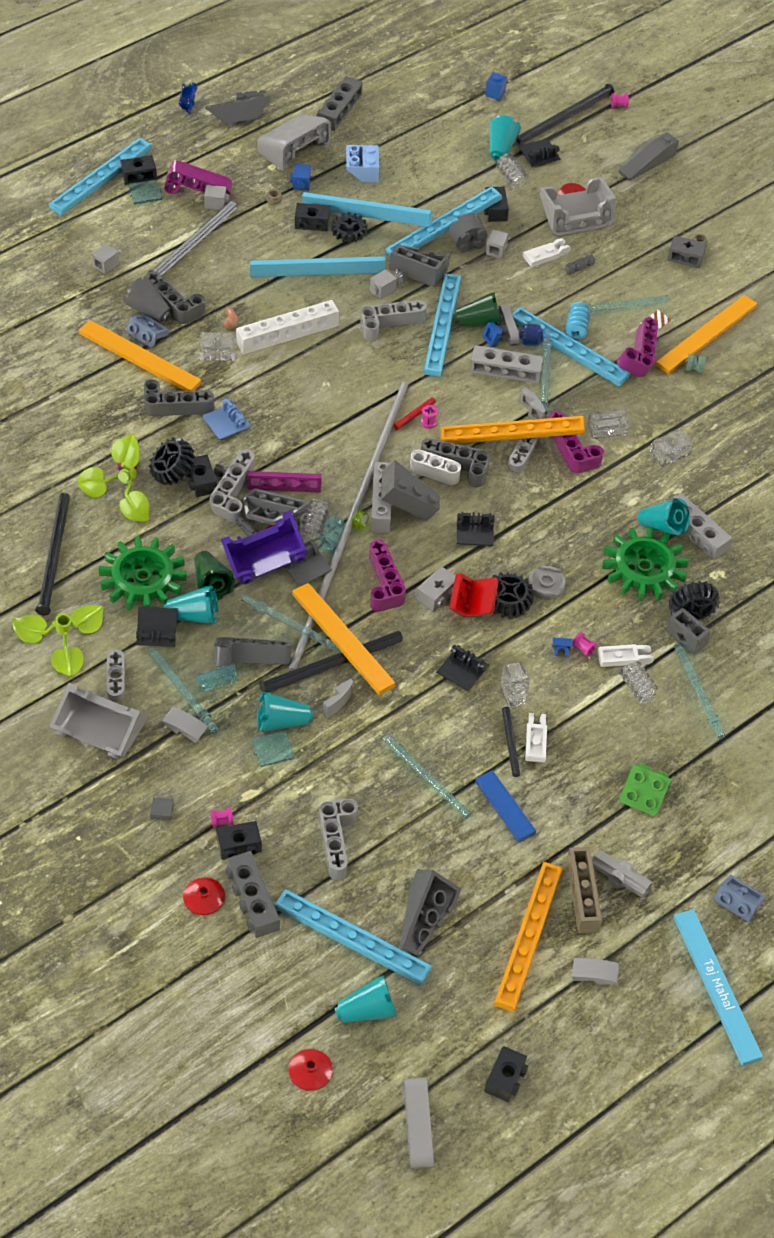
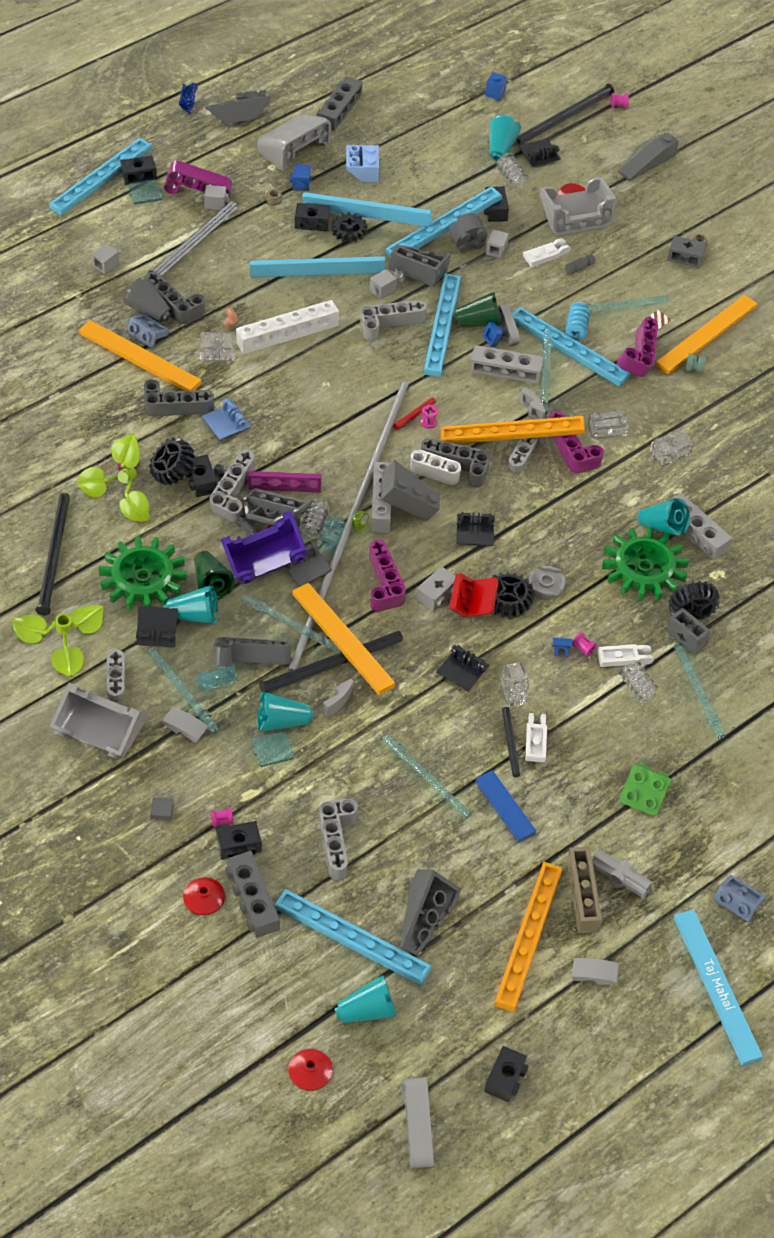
clear blue head [519,323,544,346] -> none

